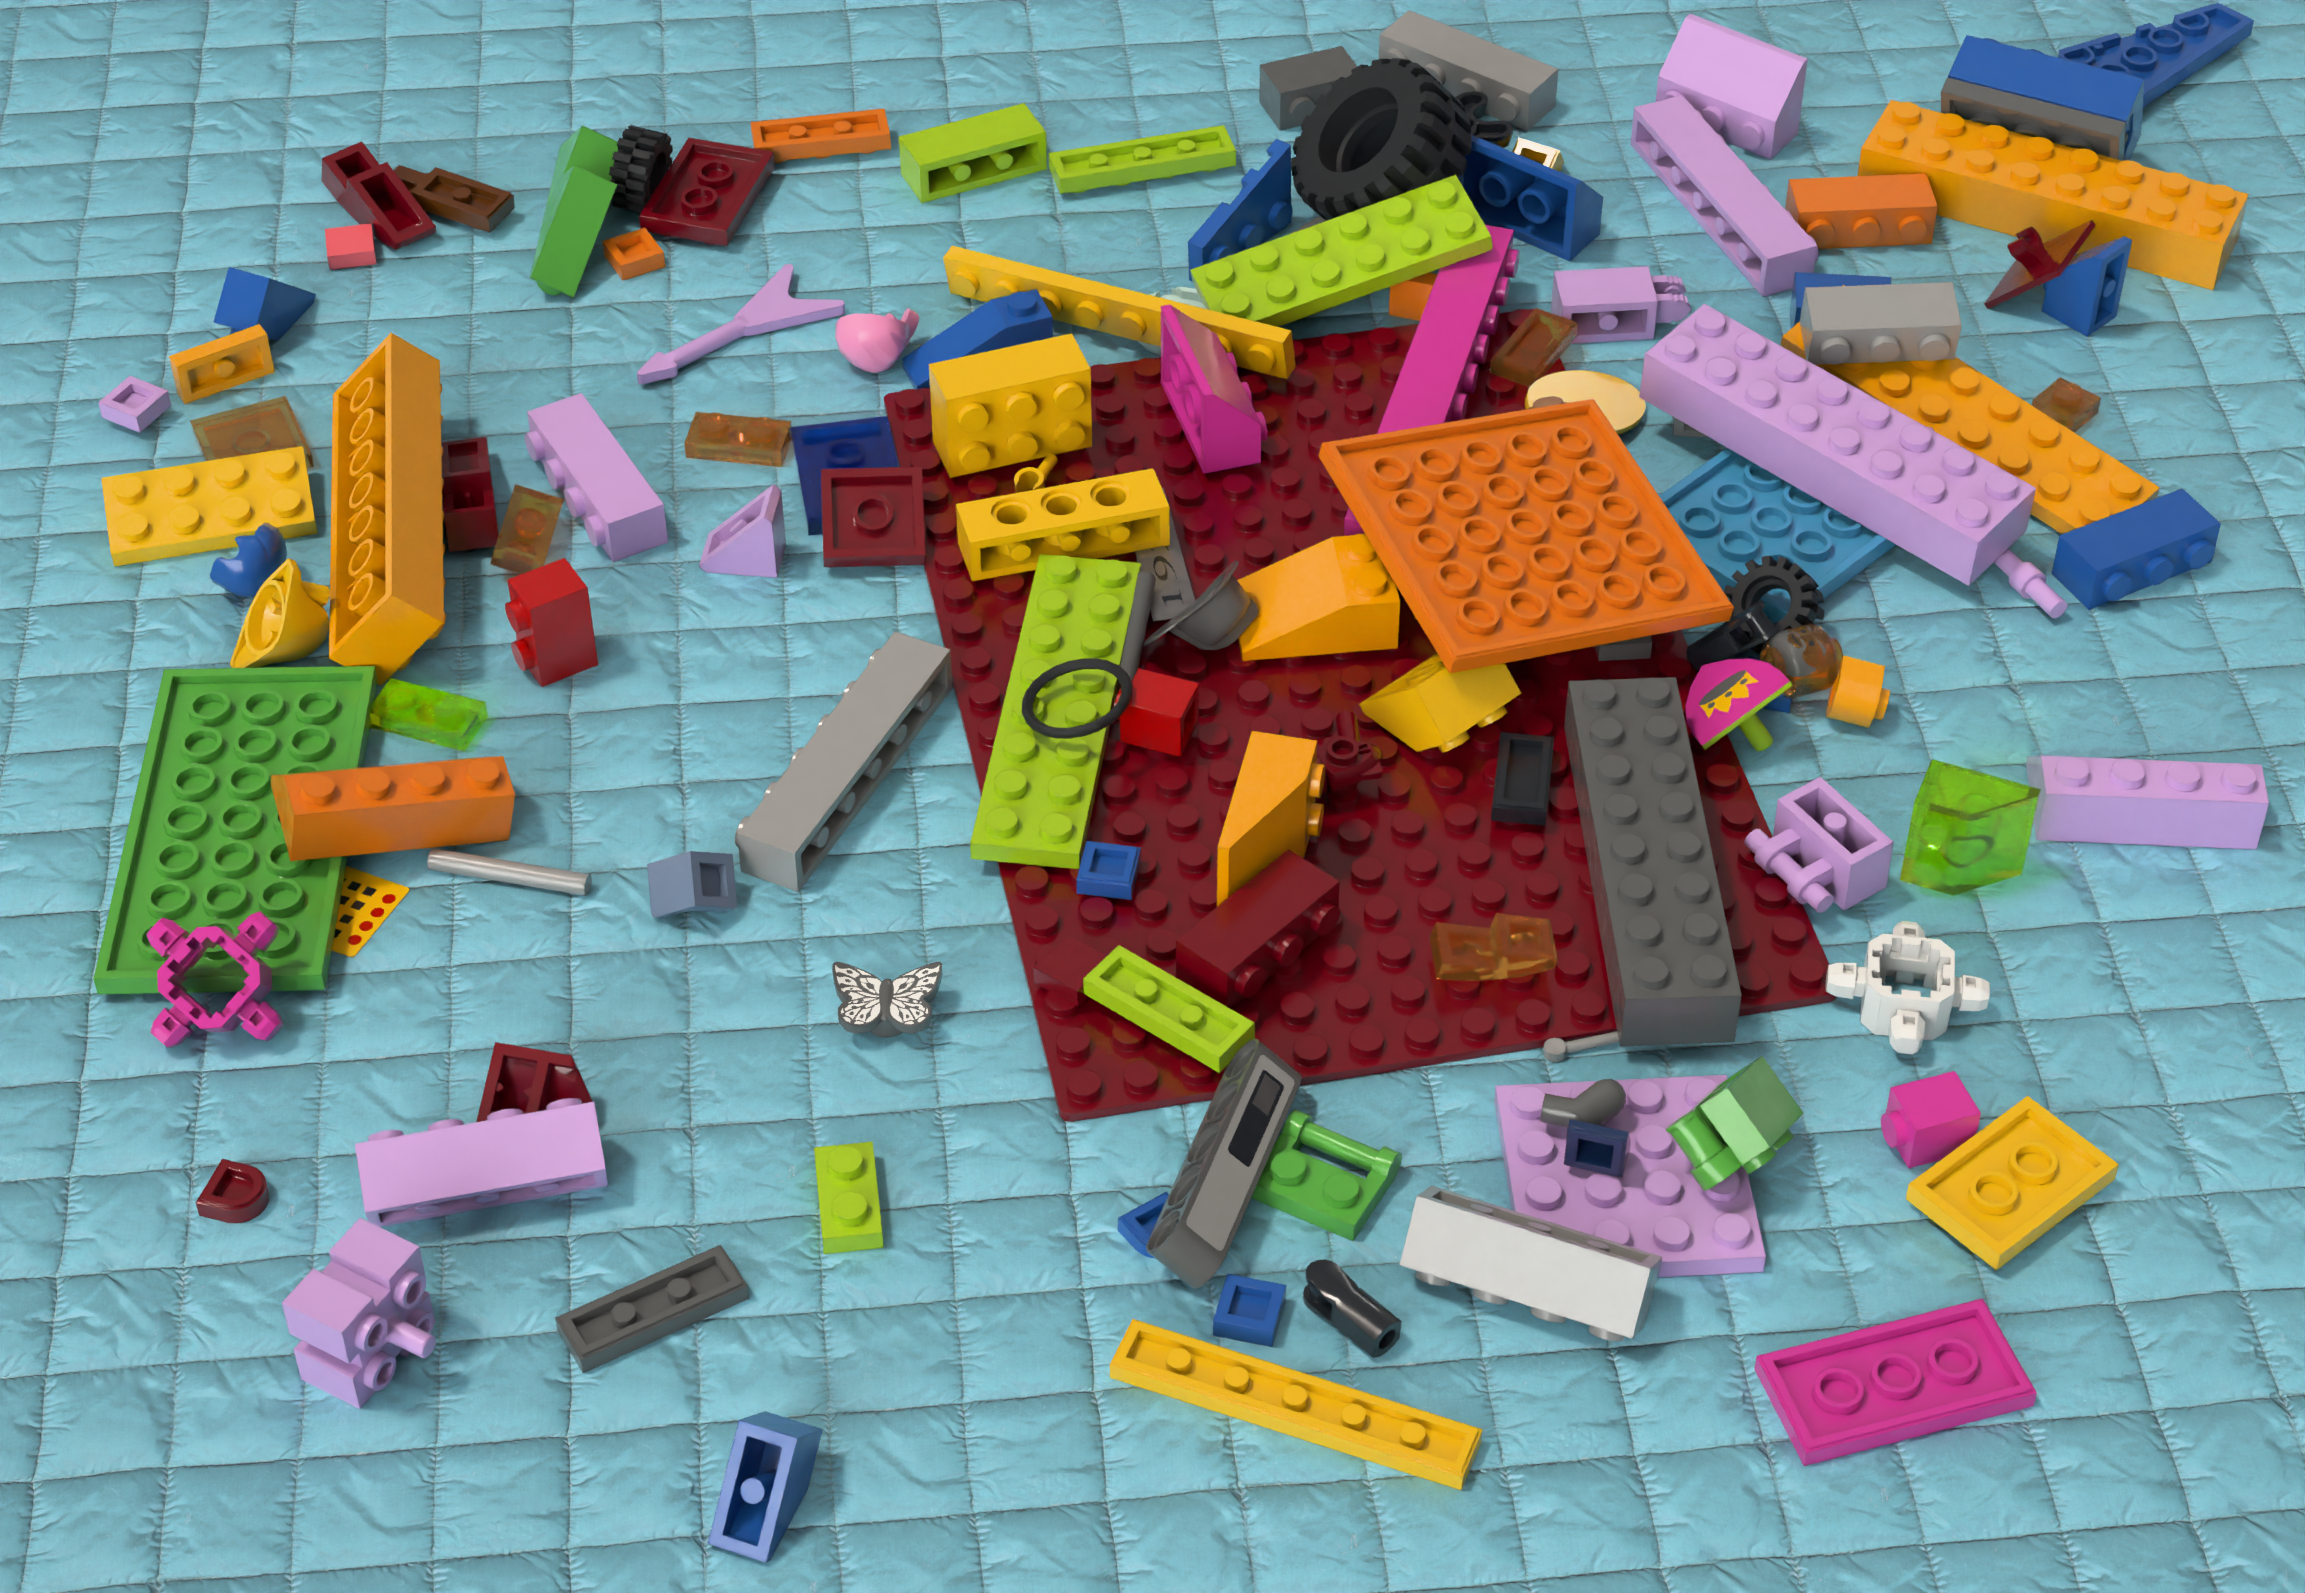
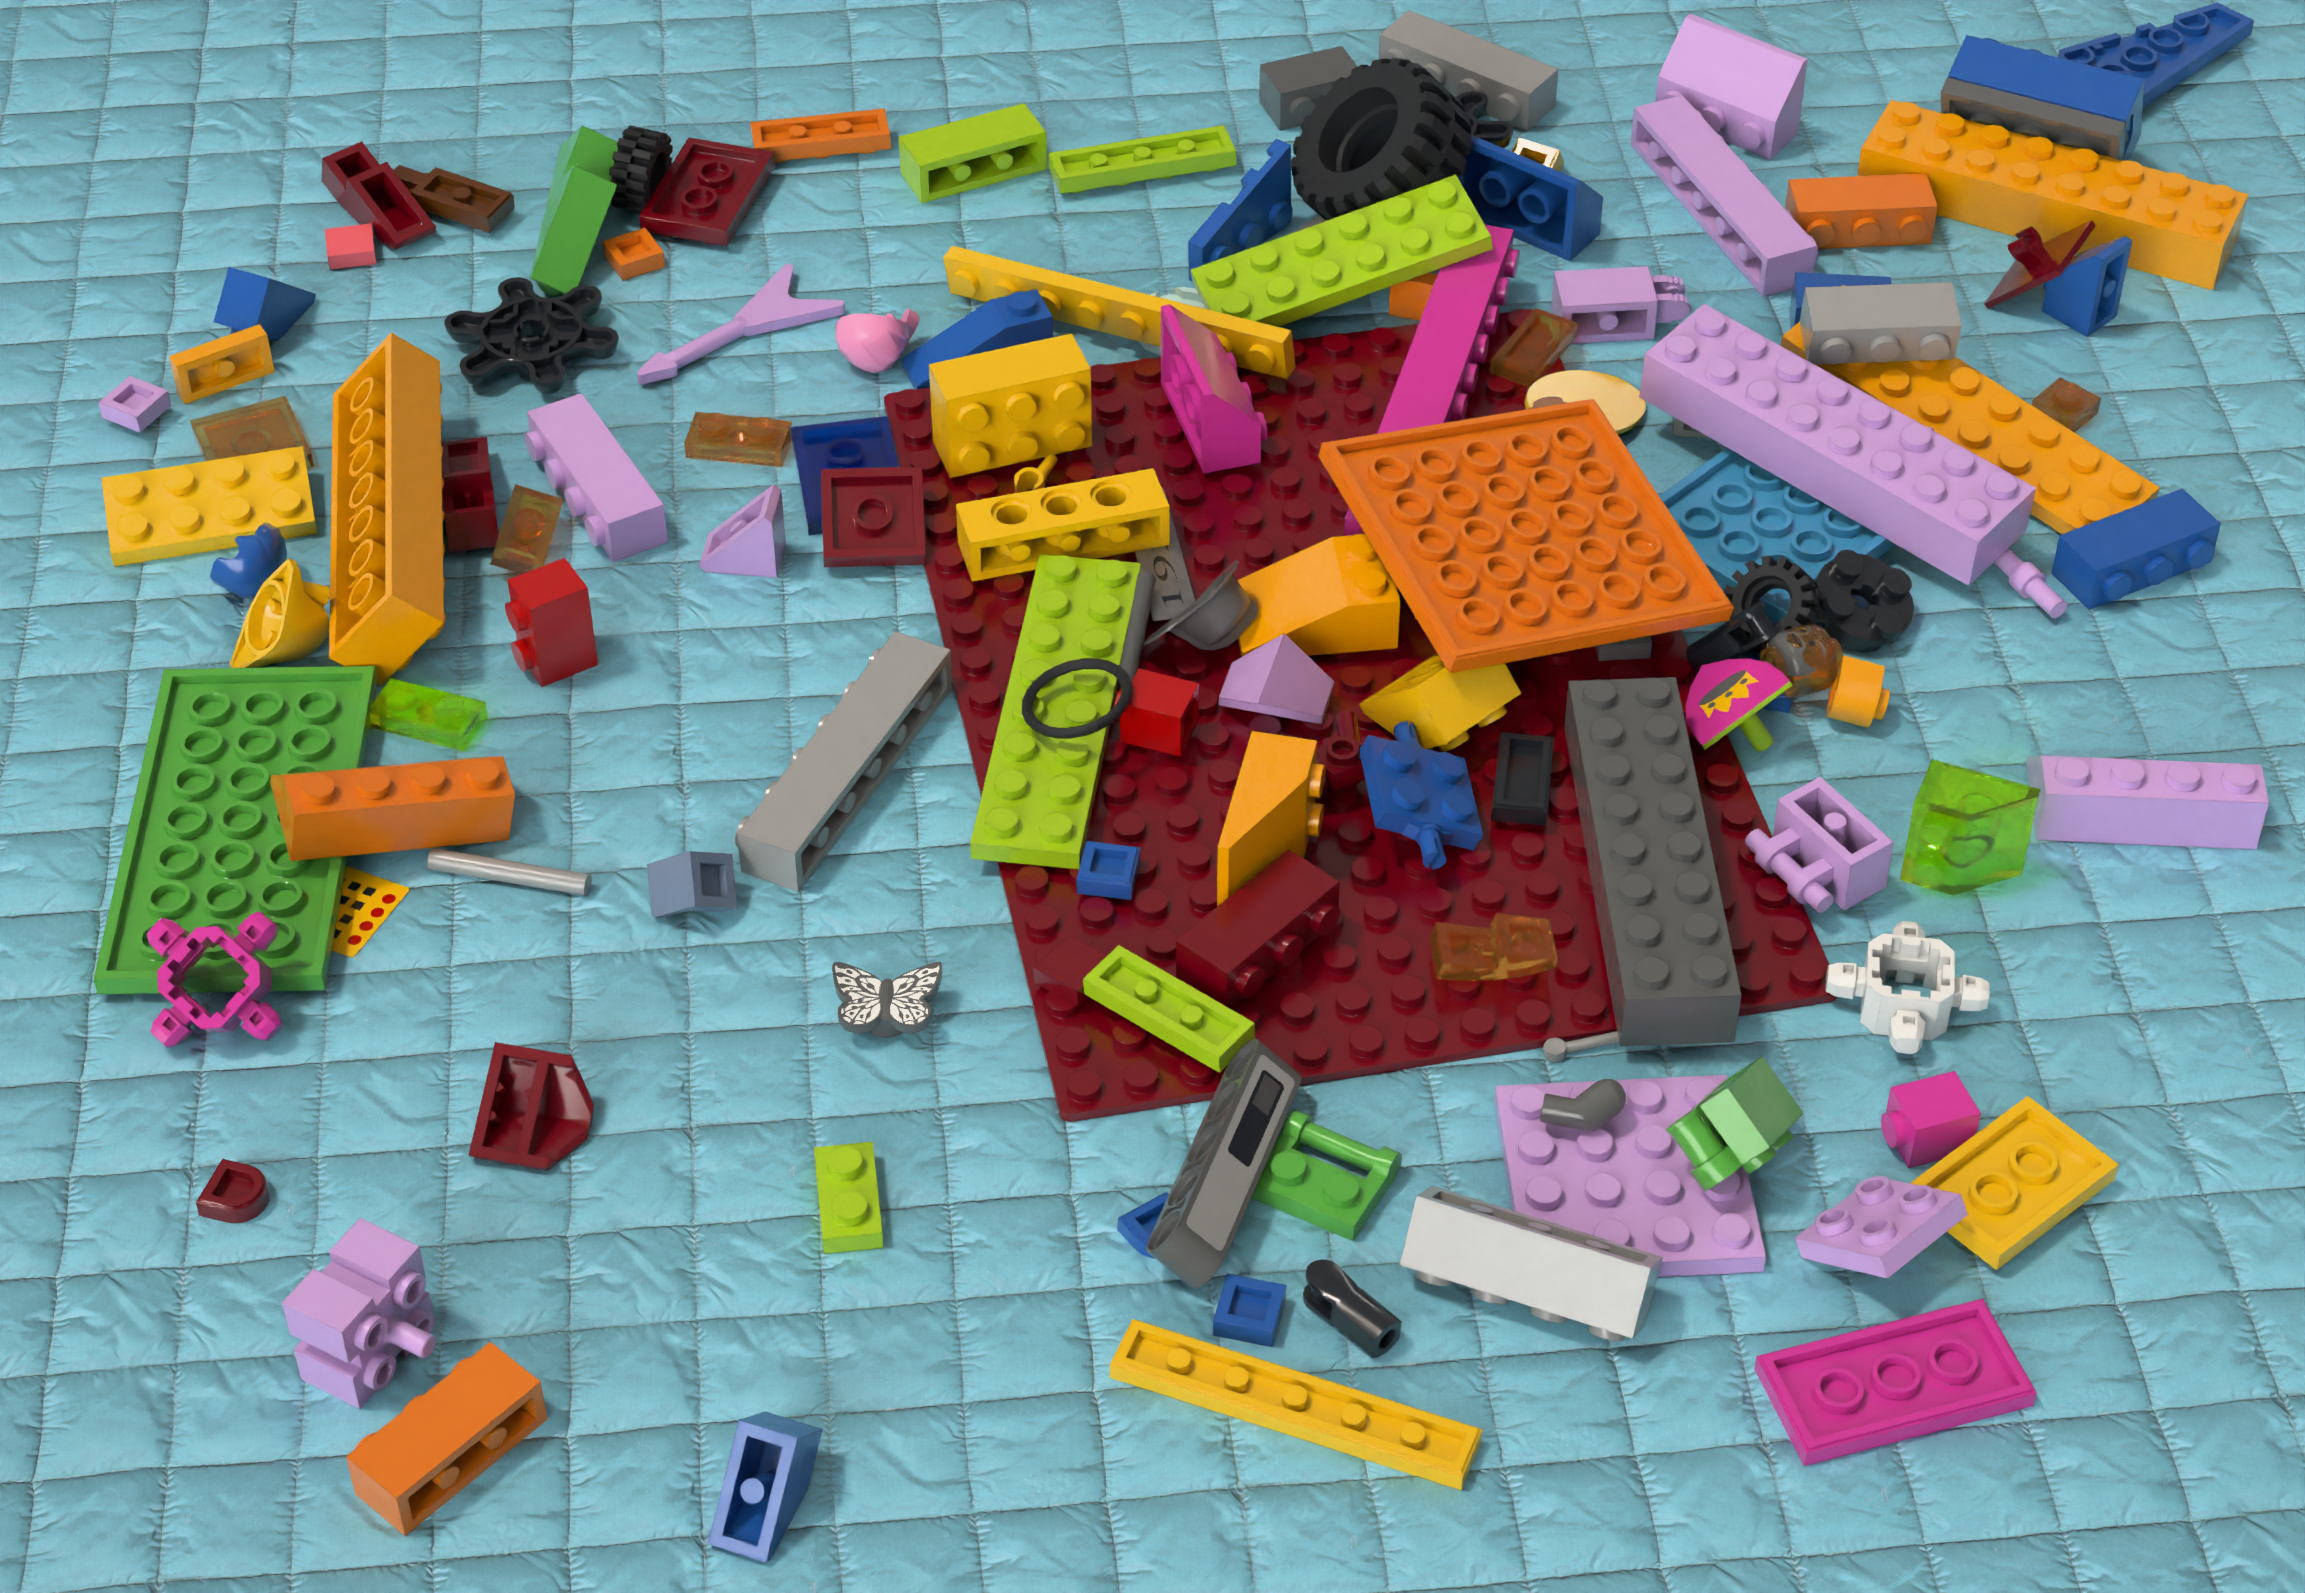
lavender brick [355,1098,608,1227] -> none
dark grey tile [555,1245,749,1373] -> none
dark blue slope [1564,1119,1631,1177] -> none
none -> orange brick [346,1342,548,1536]
none -> black plate [444,277,619,394]
none -> lavender slope [1219,633,1334,724]
none -> blue plate [1359,721,1483,869]
none -> lavender plate [1795,1176,1968,1279]
none -> black plate [1814,549,1914,652]

